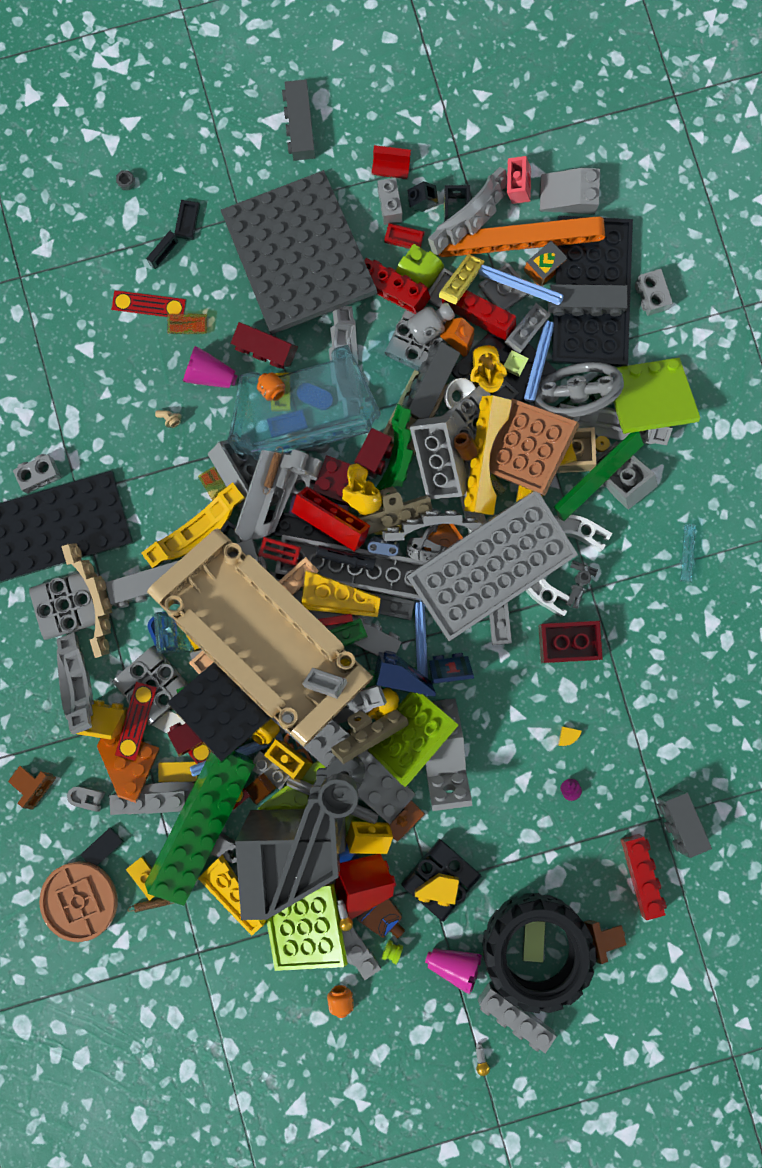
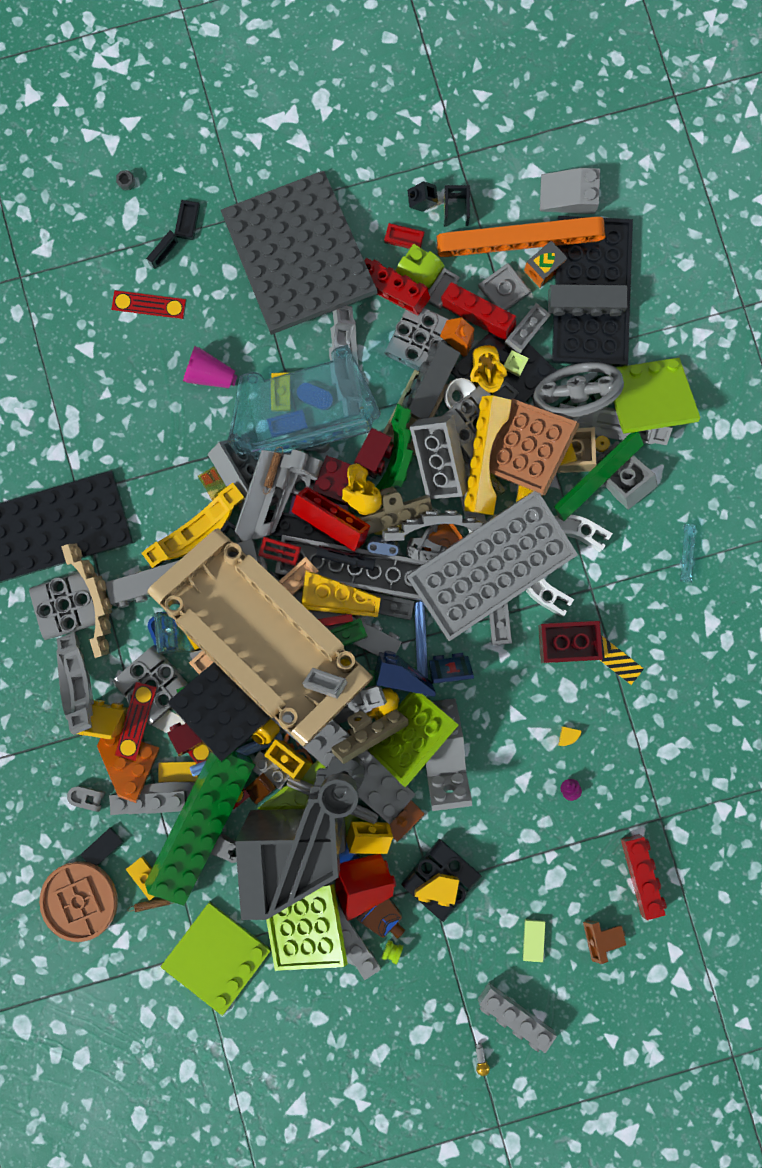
dark orange piece [8,766,56,810] -> none
light grey brick [13,454,62,494] -> none
tan plate [155,410,182,428] -> none
clear yellow slope [167,313,207,334] -> none
yellow wing [198,855,266,936] -> none
dark red brick [230,322,298,369] -> none
orange head [257,372,285,401] -> none
dark grey brick [282,79,315,161] -> none
orange head [327,985,354,1018] -> none
piece [337,899,353,931] -> none
red panel [372,145,411,179] -> none
light grey brick [377,178,402,225] -> none
light grey piece [407,303,455,344] -> none
dark pink cone [425,949,482,994] -> none
light grey piece [428,167,507,255] -> none
light yellow tile [439,254,485,305] -> none
reddish brown brick [454,433,479,461] -> none
light blue axle [479,264,563,305] -> none
black tyre [482,893,596,1013] -> none
coral brick [507,156,531,204] -> none
light blue axle [524,320,554,403] -> none
dark grey pin [567,560,598,609] -> none
light grey brick [635,269,673,316] -> none
dark grey brick [656,789,712,858] -> none
none -> lime plate [160,901,271,1016]
none -> sticker [600,635,644,685]

